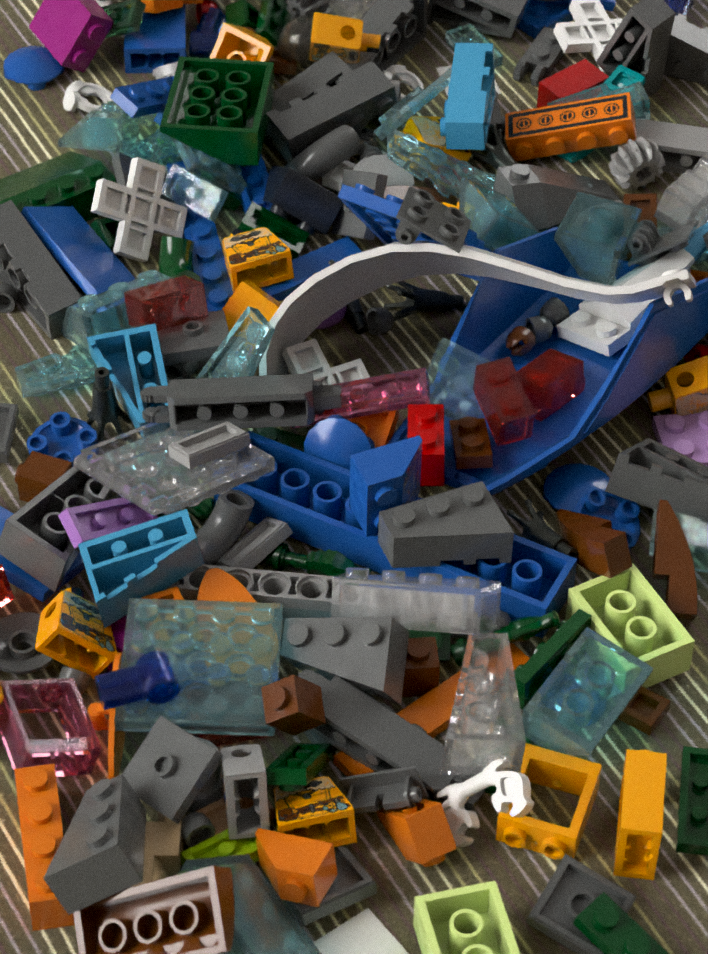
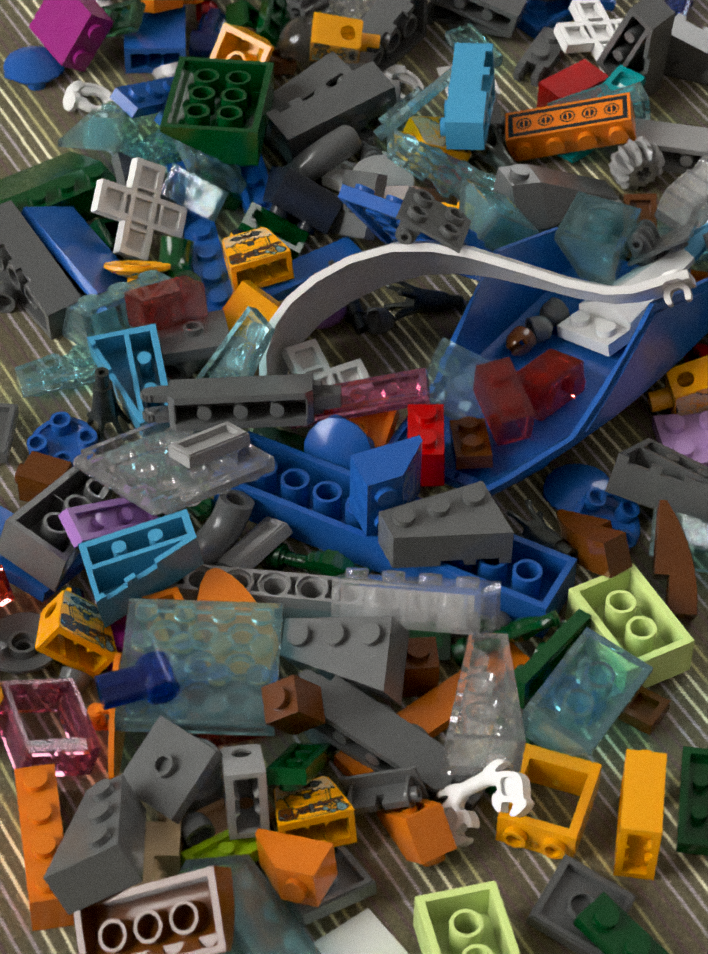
none -> light orange dish [104,260,171,285]

